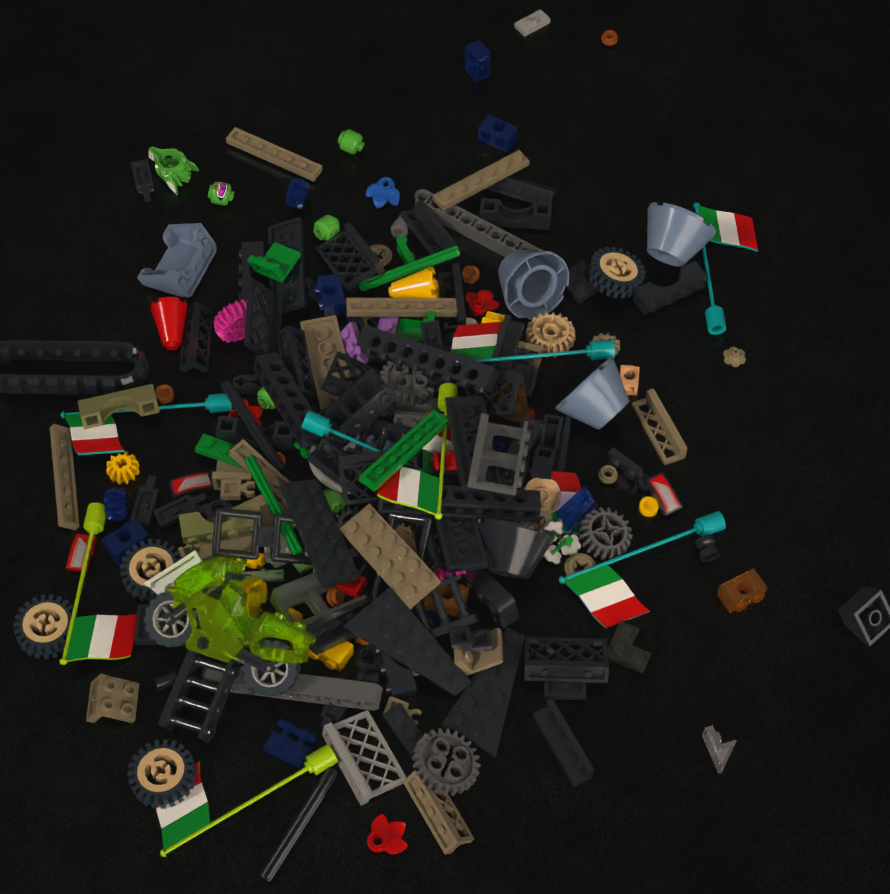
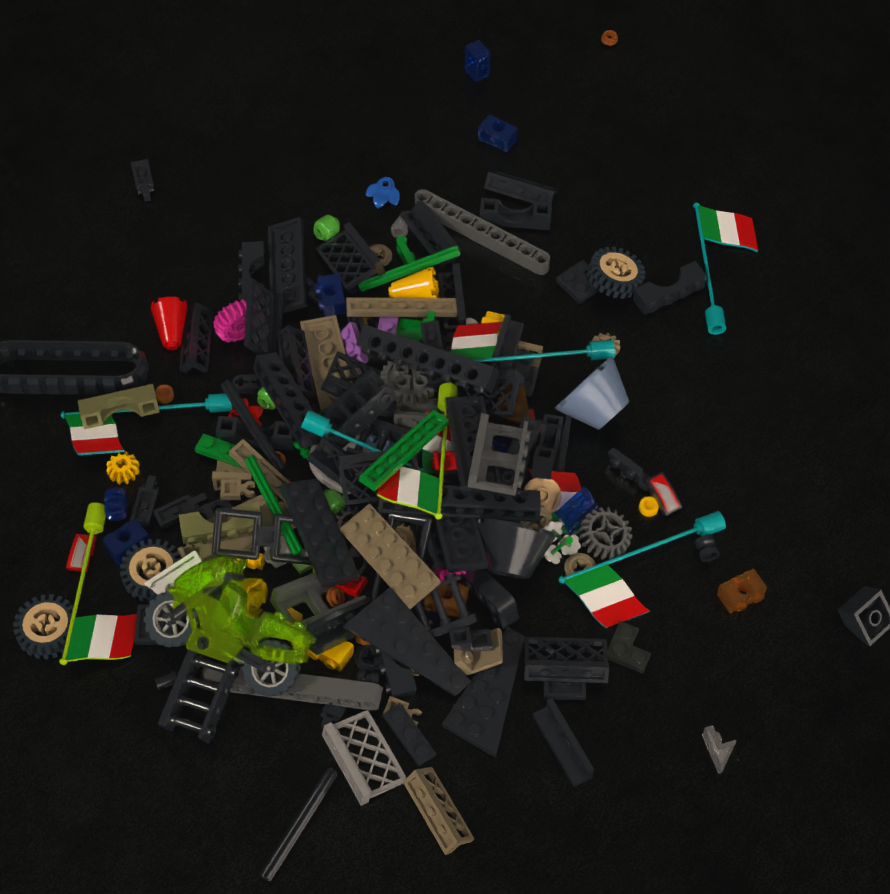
dark tan plate [50,424,80,530] -> none
dark tan bracket [86,674,139,723] -> none
wheel [127,739,197,809] -> none
sand blue windscreen [137,223,217,298] -> none
bright green piece [149,146,199,195] -> none
flag [156,744,338,857] -> none
slope [168,471,214,499] -> none
bright green head [208,181,234,206] -> none
dark tan plate [226,127,323,182] -> none
light grey pin [243,569,284,583] -> none
green bracket [247,243,301,283] -> none
clear blue plate [263,719,318,769] -> none
clear blue gear [286,178,309,209] -> none
bright green head [338,129,364,155] -> none
red plate [367,814,408,854] -> none
dark grey gear [412,728,481,796] -> none
dark tan plate [433,150,529,211] -> none
dark orange tile [462,265,480,284] -> none
red plate [465,290,500,316] -> none
sand blue cone [498,250,569,320] -> none
light grey plate [515,9,550,37] -> none
tan gear [526,311,575,359] -> none
dark tan plate [598,465,618,484] -> none
light nougat brick [620,365,640,396] -> none
dark tan fence [632,389,687,465] -> none
sand blue cone [647,202,716,267] -> none
dark tan plant [723,347,746,367] -> none

